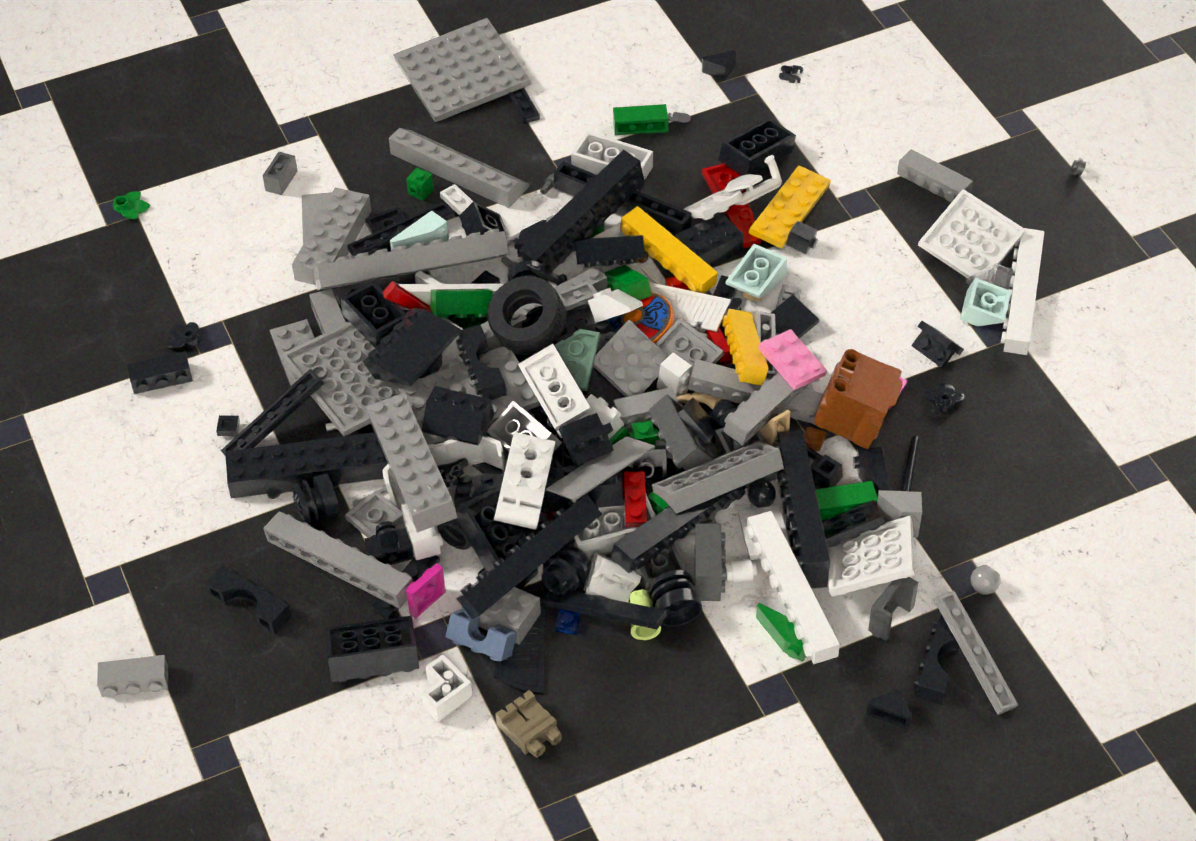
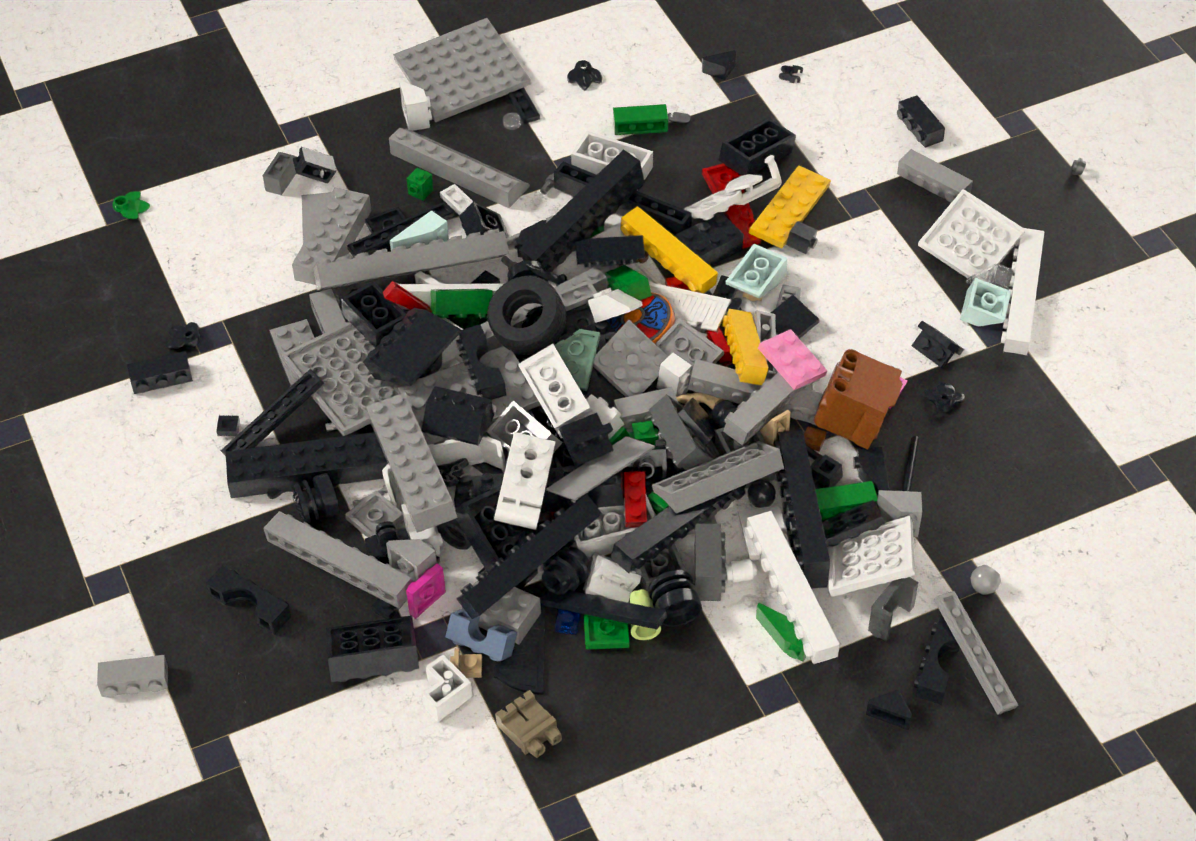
none -> black brick [293,146,337,184]
none -> light grey slope [386,539,437,582]
none -> white slope [399,81,432,131]
none -> tan bracket [450,648,482,678]
none -> clear tile [503,113,521,130]
none -> black plate [567,60,602,91]
none -> green plate [584,614,629,650]
none -> black brick [897,95,945,148]

